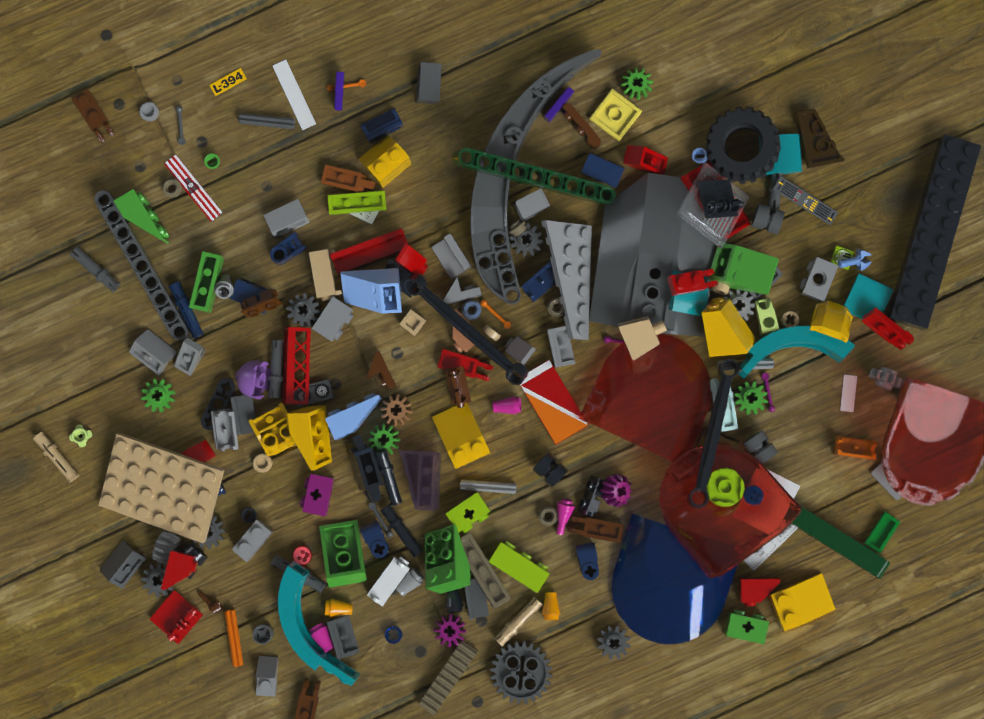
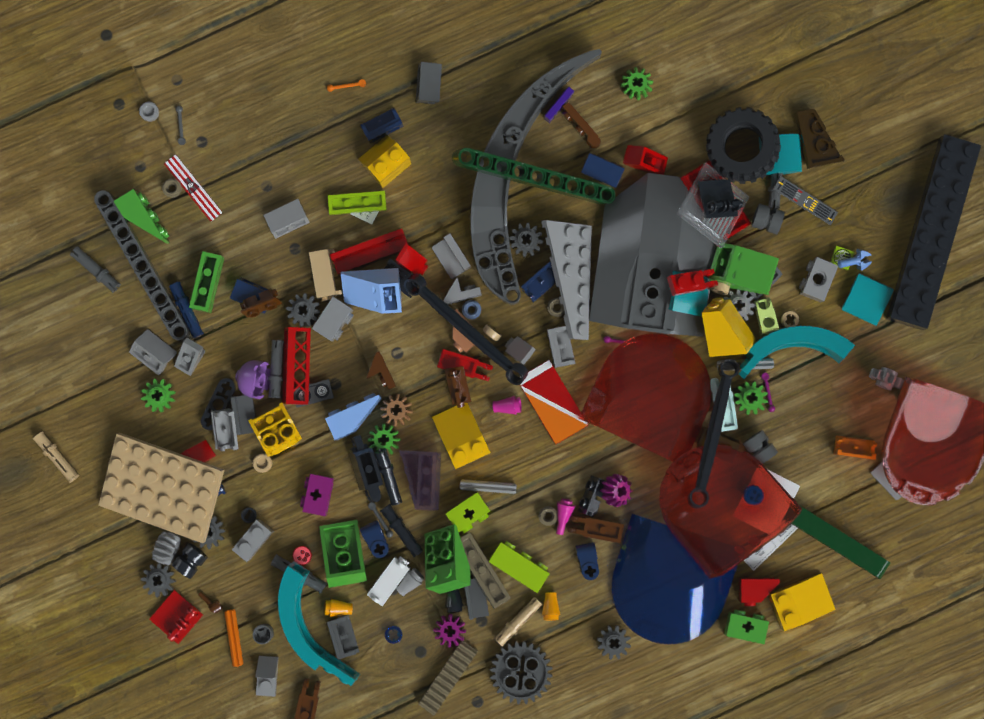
yellowish green plate [69,425,92,447] -> none
reddish brown hinge [72,89,115,143] -> none
dark grey panel [100,540,146,589] -> none
red slope [161,550,198,590] -> none
bright green hinge [204,153,220,169] -> none
yellow sticker [209,68,247,96] -> none
light grey cone [214,274,233,299] -> none
dark grey axle [239,113,295,129] -> none
dark blue piece [270,232,307,265] -> none
white sticker [273,60,316,130] -> none
yellow slope [287,405,332,470] -> none
dark pink cone [309,622,334,653] -> none
dark orange hinge [321,165,376,193] -> none
dark purple tile [334,72,345,111] -> none
tan plate [399,310,426,336] -> none
orange hinge [480,299,511,329] -> none
dark tan plate [508,220,527,237] -> none
light grey slope [514,189,550,221] -> none
black wheel [532,452,568,488] -> none
light yellow tile [589,89,642,142] -> none
tan torso [618,316,667,360] -> none
light blue hinge [692,148,708,164] -> none
lime tile [706,468,745,507] -> none
yellow slope [810,301,853,343] -> none
white sticker [840,375,857,412] -> none
red hinge [861,307,914,350] -> none
green tile [864,511,901,554] -> none

